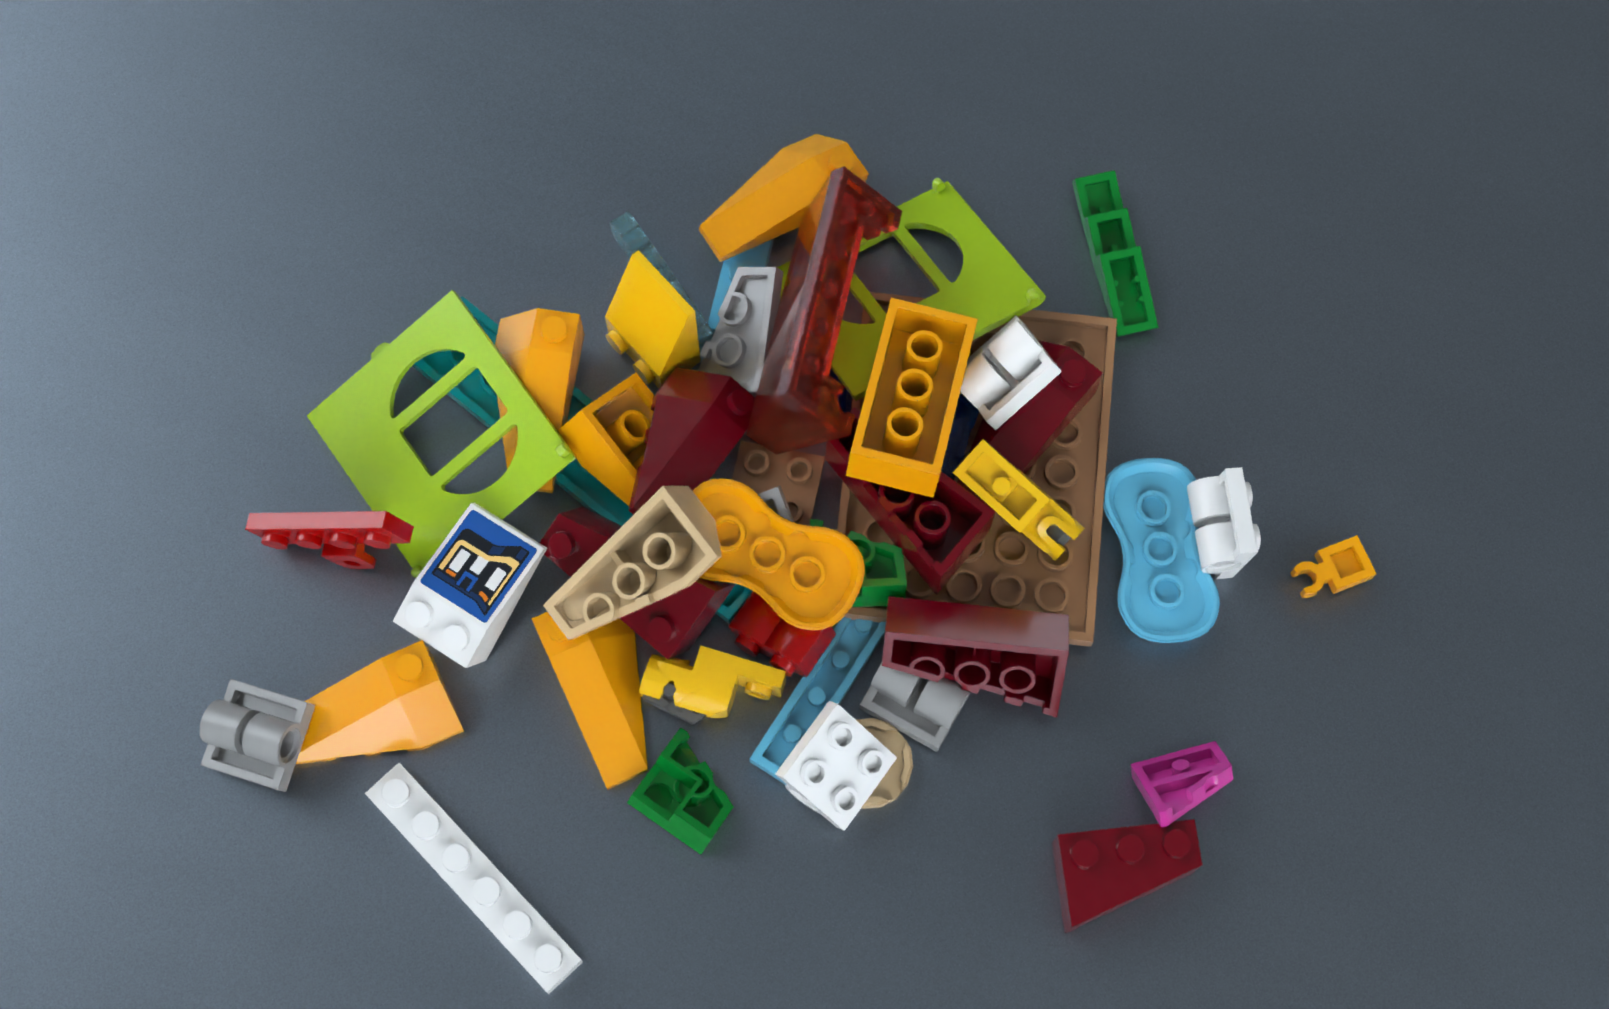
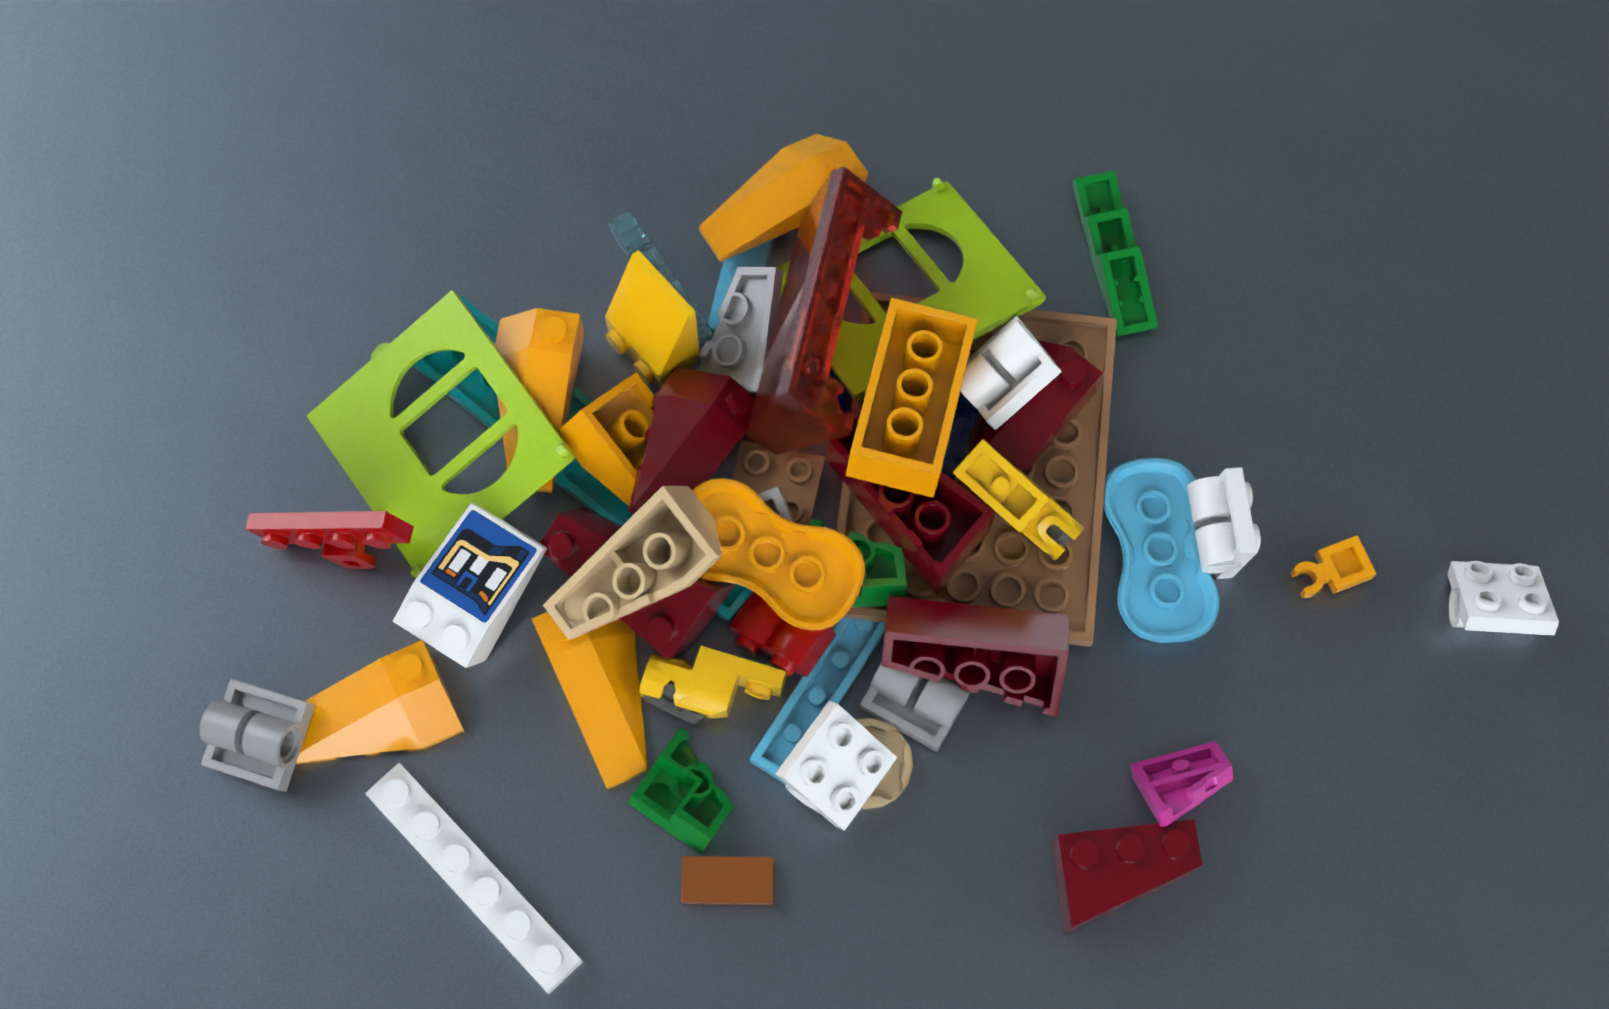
none -> dark orange tile [681,856,774,905]
none -> white plate [1447,561,1559,636]

